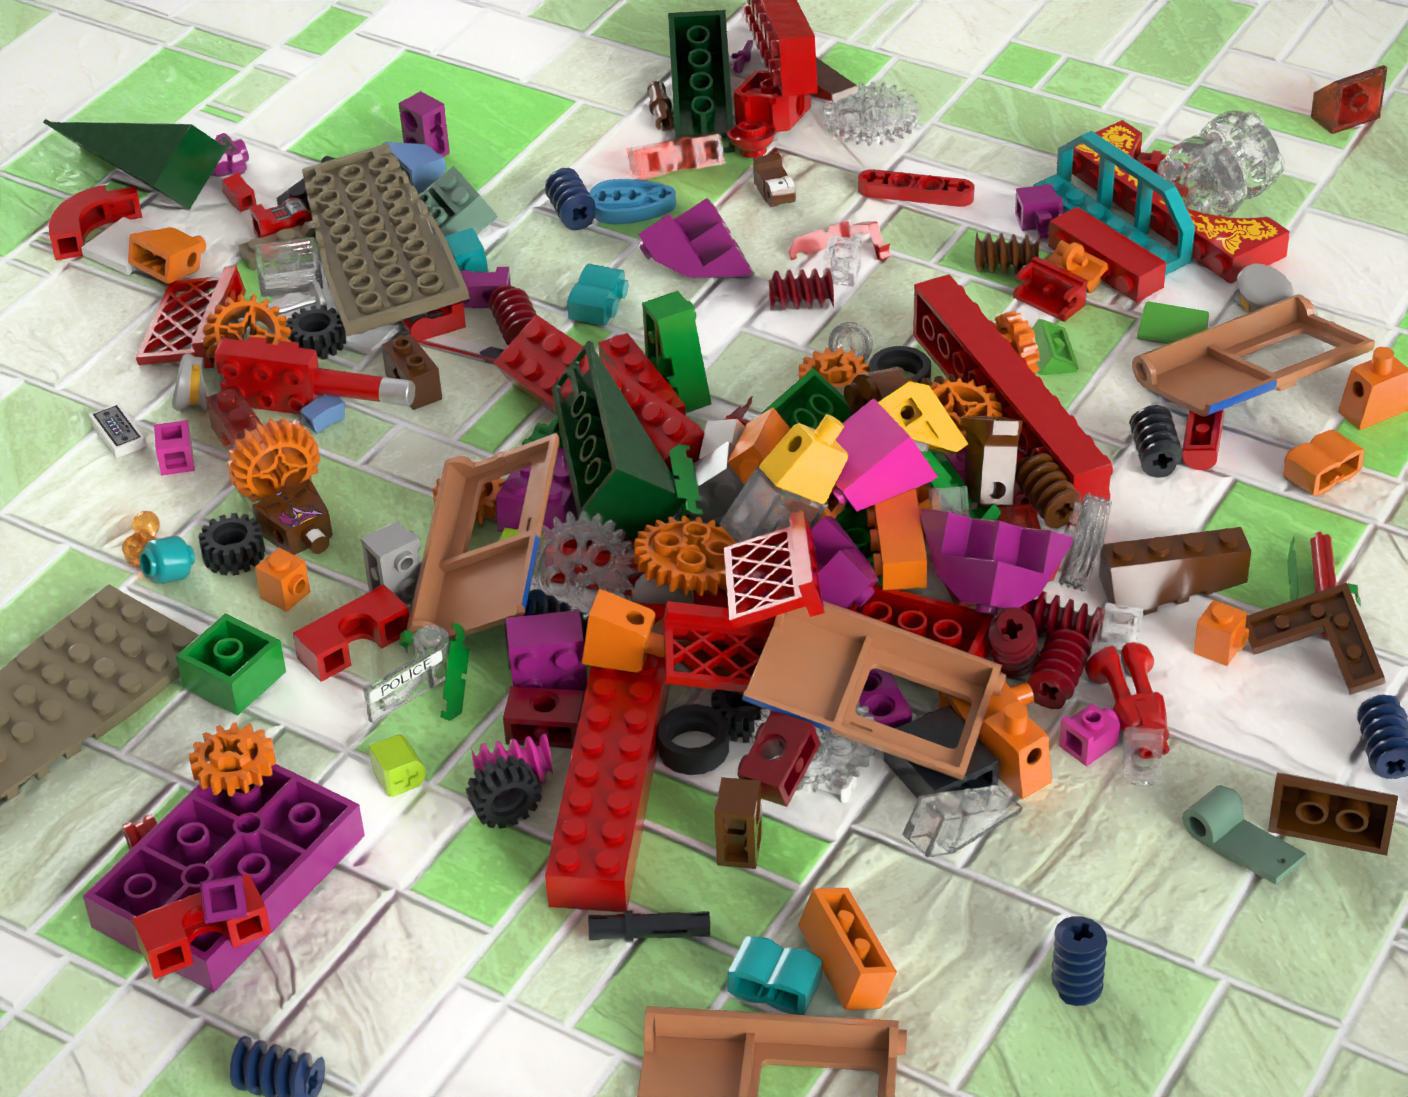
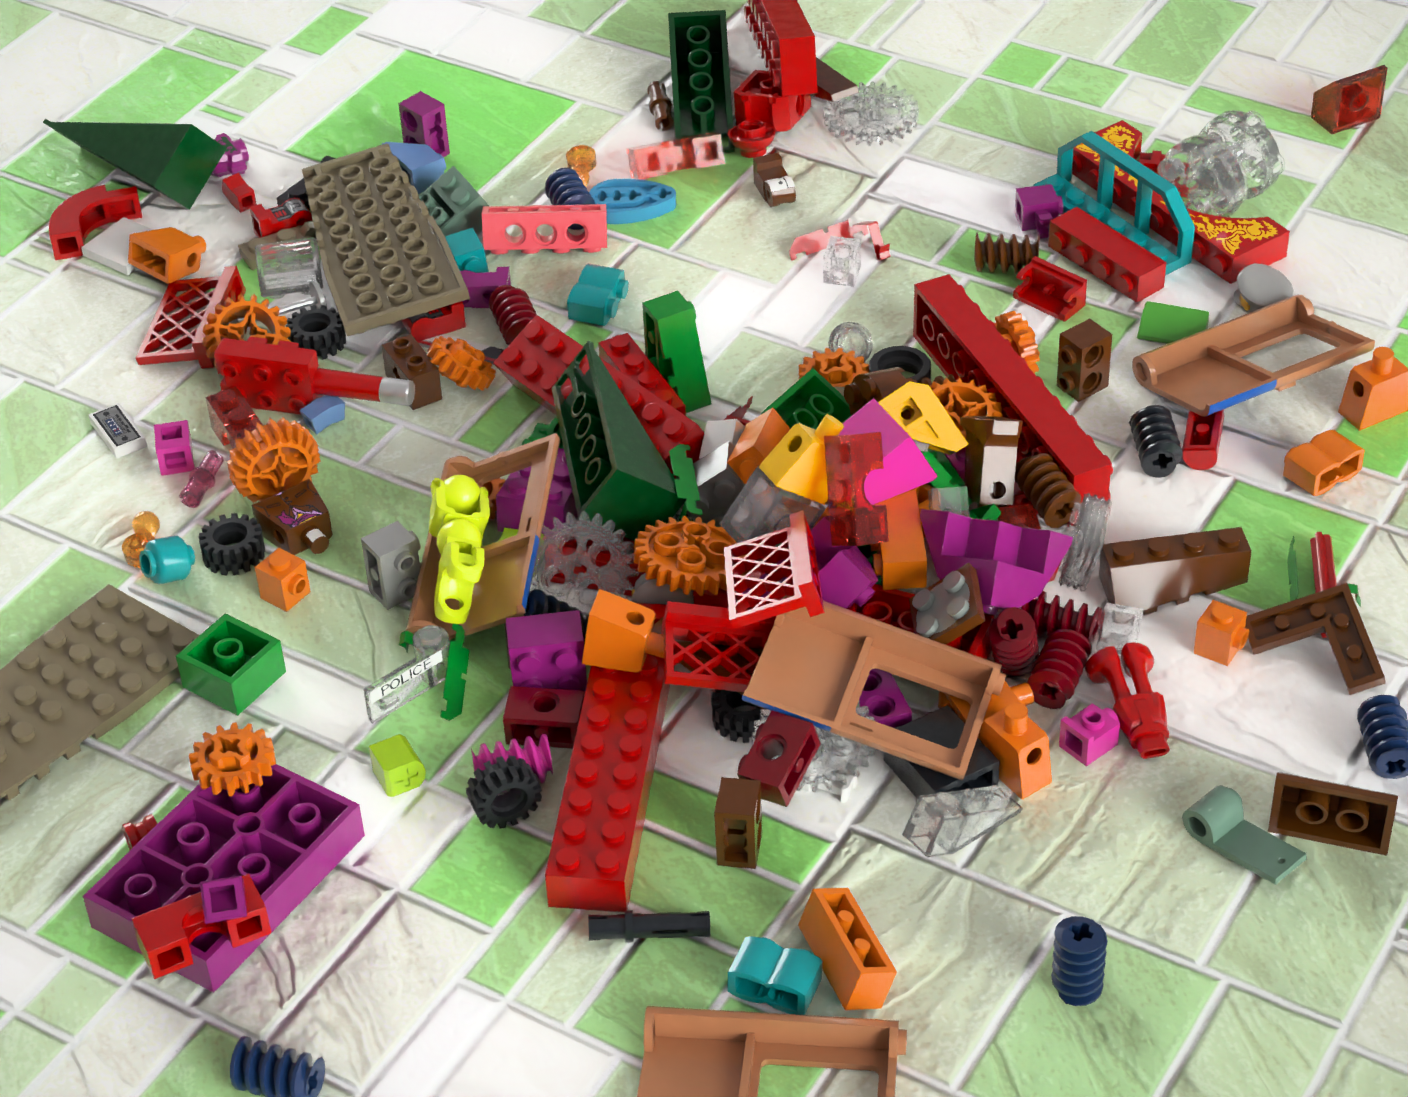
light grey piece [172,353,208,412] -> none
red arch [293,584,409,682] -> none
magenta brick [638,198,755,278] -> none
black tyre [657,704,729,775] -> none
magenta piece [731,40,753,73] -> none
dark red piece [769,268,834,311] -> none
red beam [858,169,975,207] -> none
bright green slope [1032,318,1079,375] -> none
orange hips [1044,240,1108,294] -> none
clear brick [1122,727,1164,786] -> none
none -> clear pink axle [179,450,224,508]
none -> orange gear [427,336,496,391]
none -> neon yellow piece [429,475,490,624]
none -> coral brick [482,204,607,254]
none -> clear orange plate [566,145,597,186]
none -> clear red arch [824,432,889,546]
none -> light grey piece [909,563,985,644]
none -> reddish brown brick [1057,318,1112,402]

